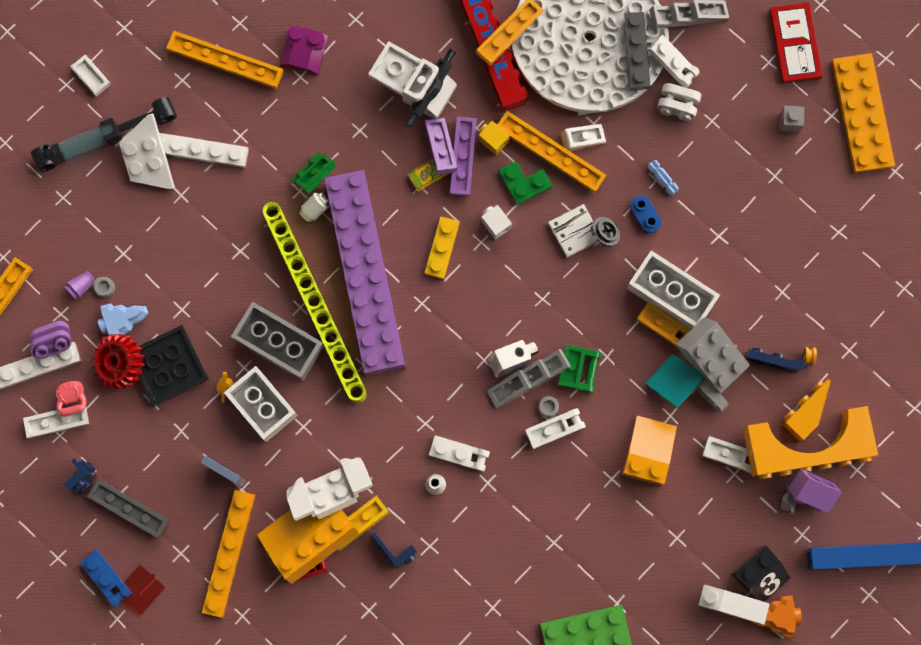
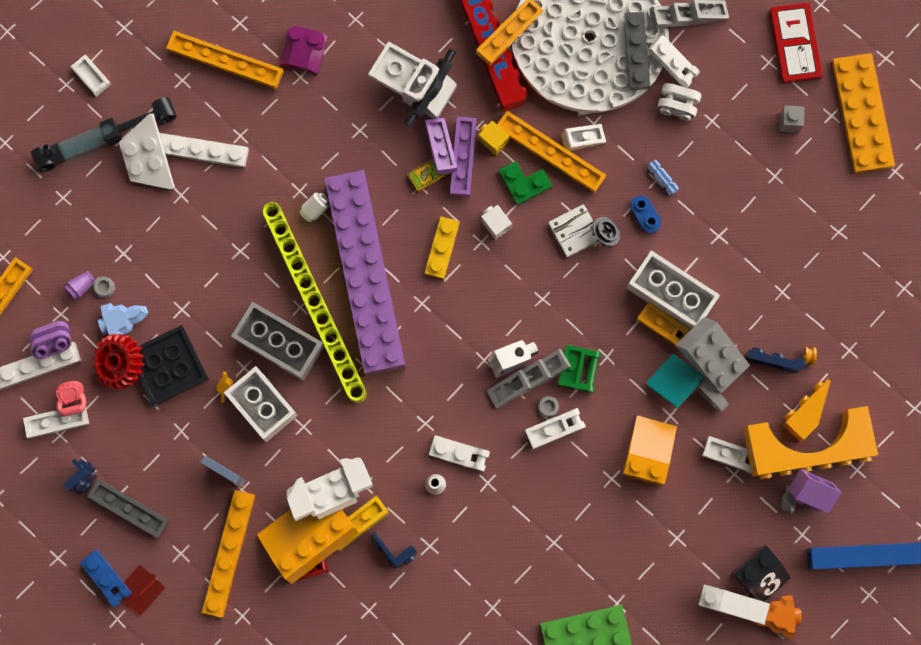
green plate [291,152,337,193] -> none

